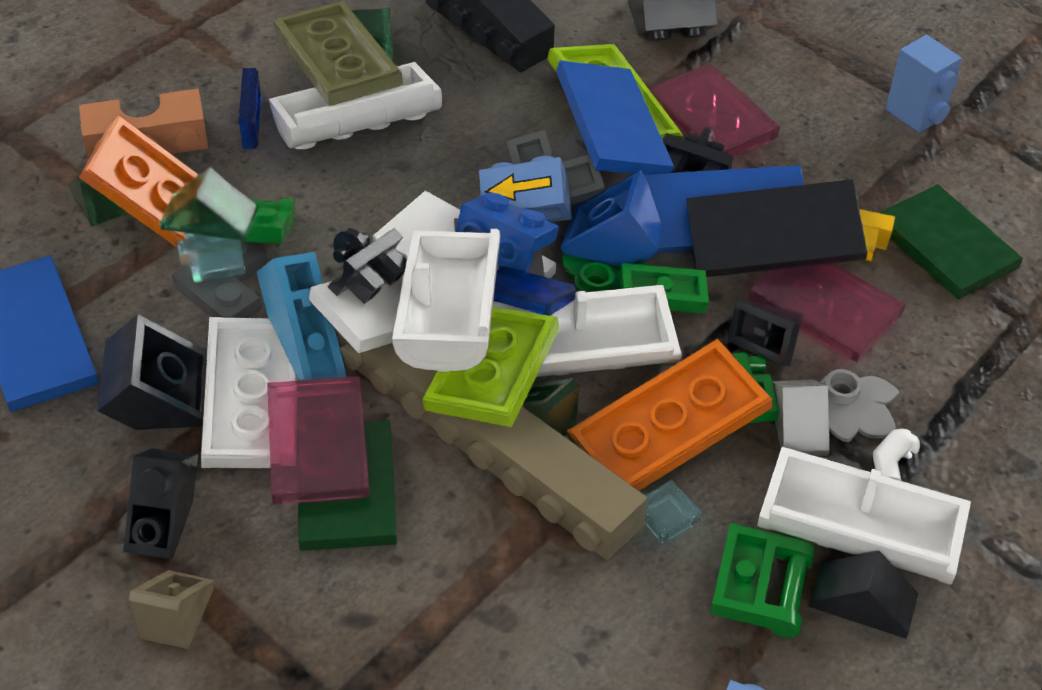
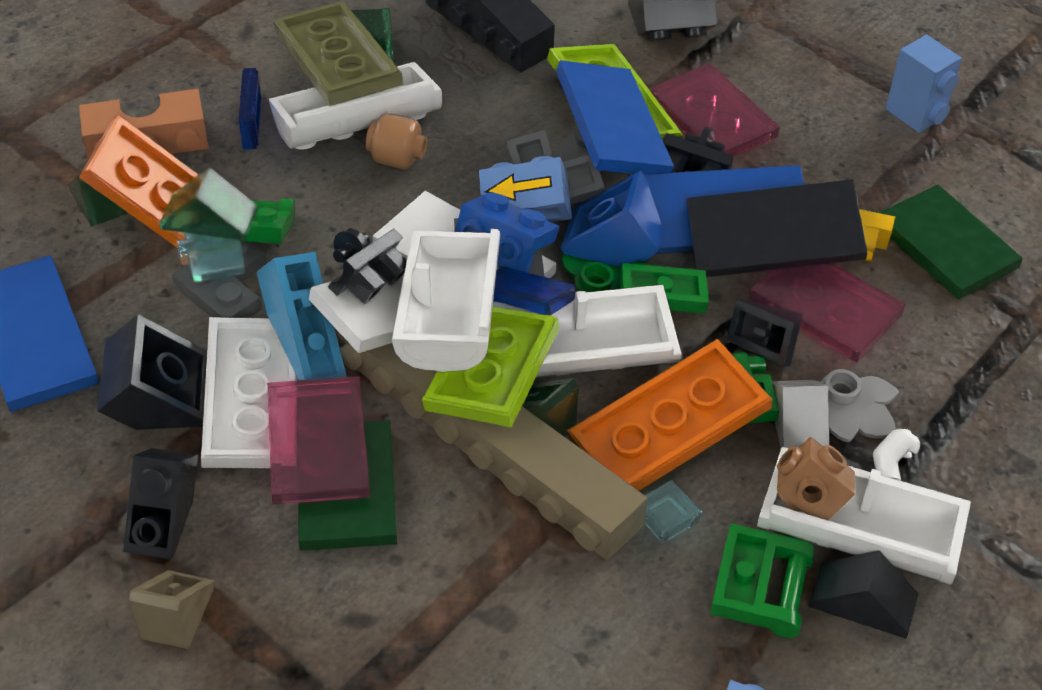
none -> medium nougat head [366,114,428,170]
none -> medium nougat brick [777,436,856,520]

